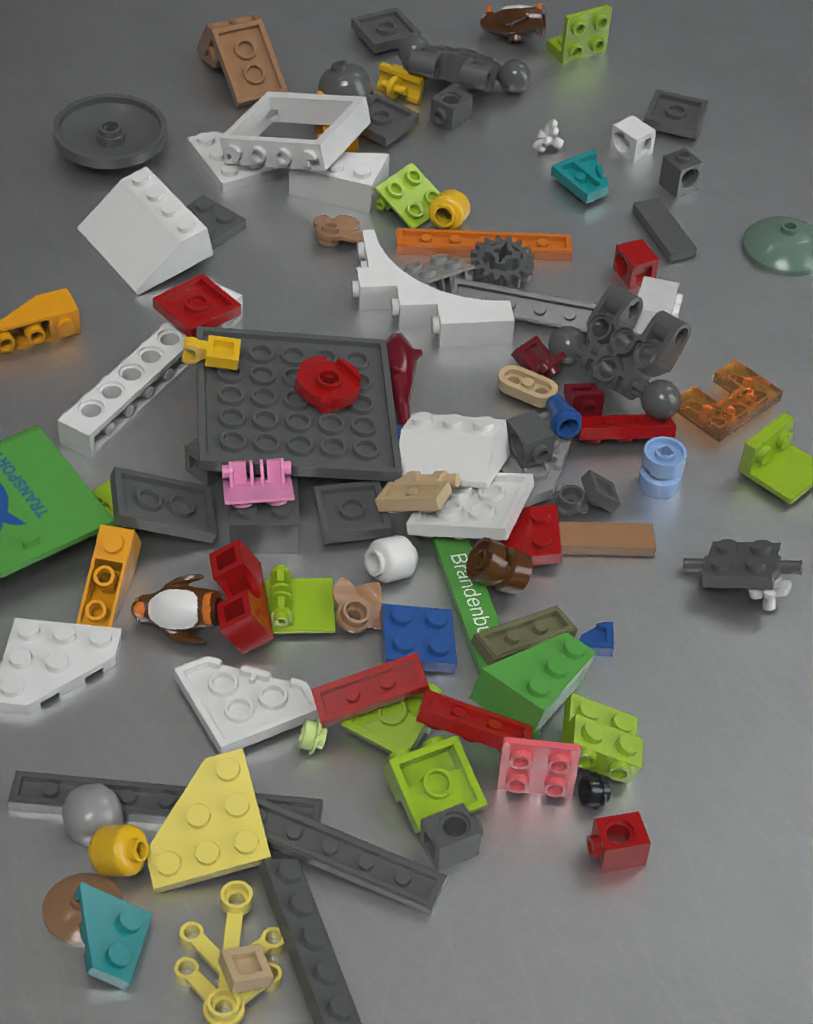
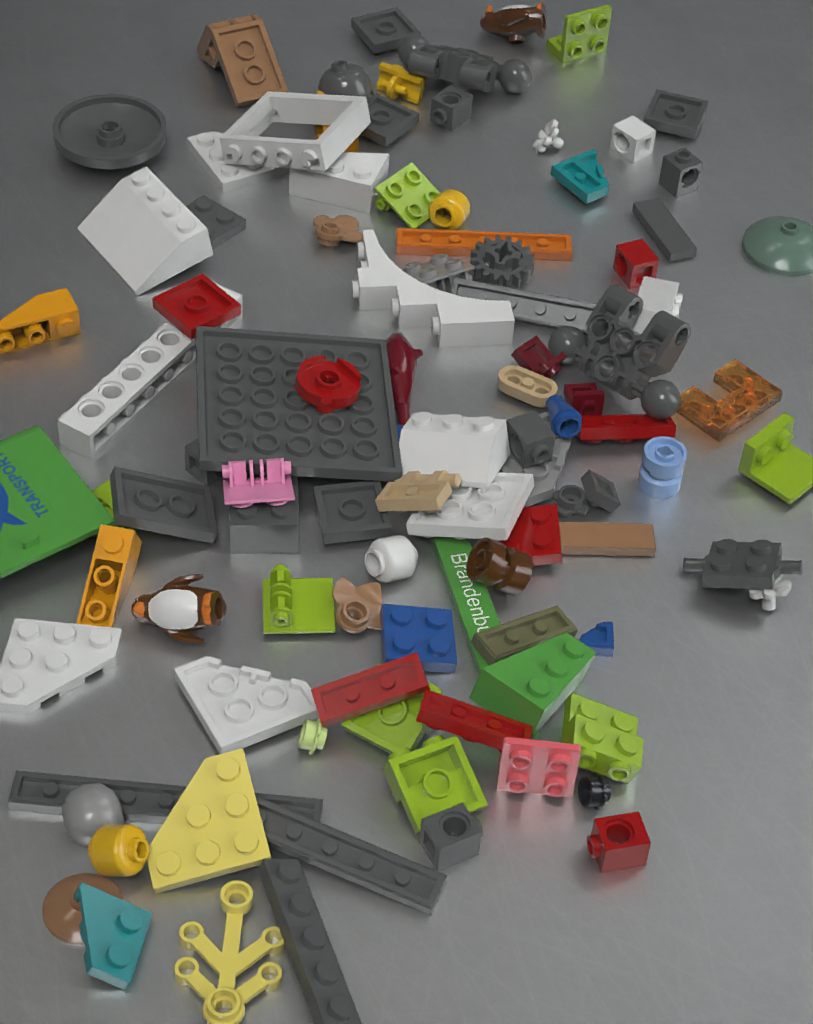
yellow plate [182,335,241,370] -> none
red arch [209,539,274,654] -> none
tan plate [218,944,274,994] -> none

